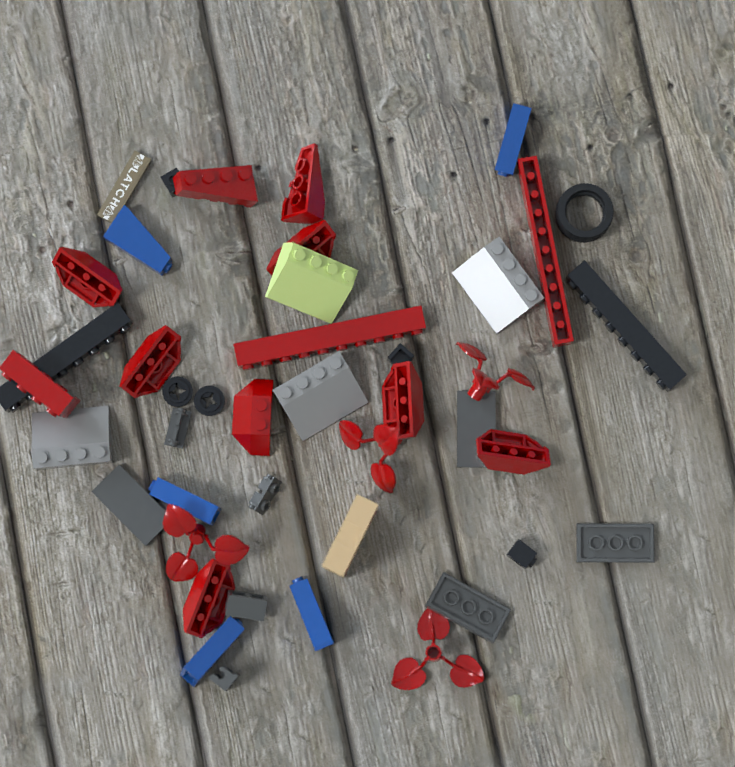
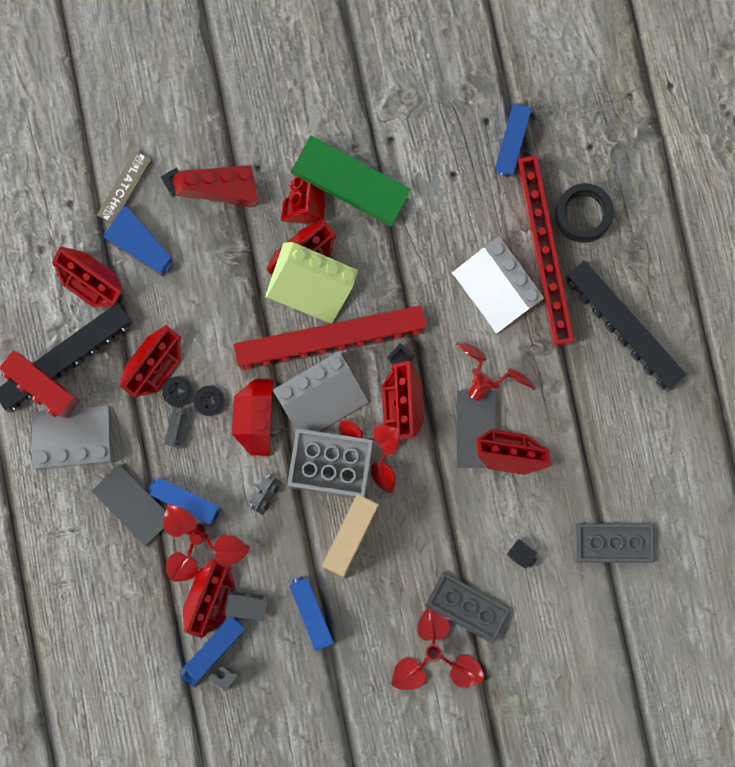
none -> light grey slope [287,428,373,498]
none -> green arch [290,135,411,227]

